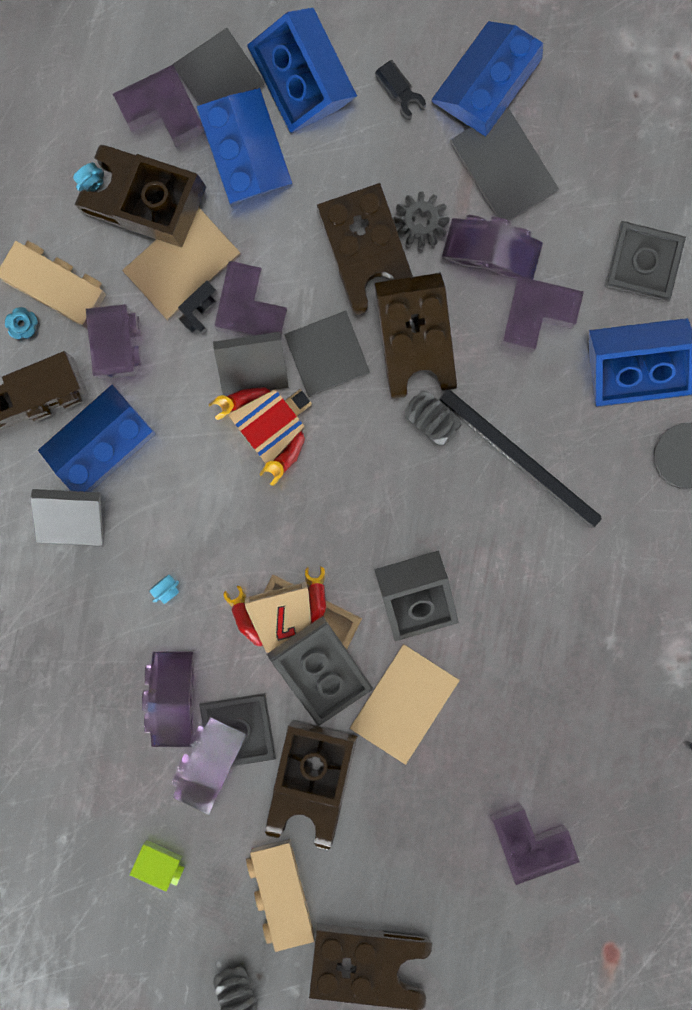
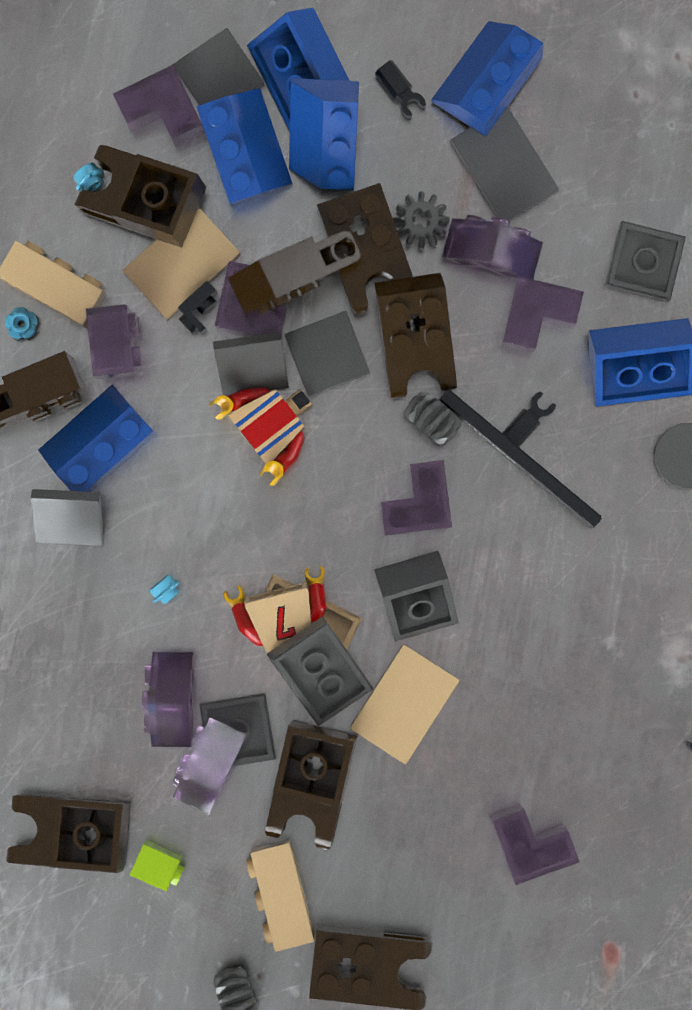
none -> dark brown brick [6,794,130,873]
none -> dark brown brick [228,231,362,315]
none -> blue slope [289,78,359,190]
none -> clear purple brick [380,460,452,536]
none -> black bar [502,391,556,447]

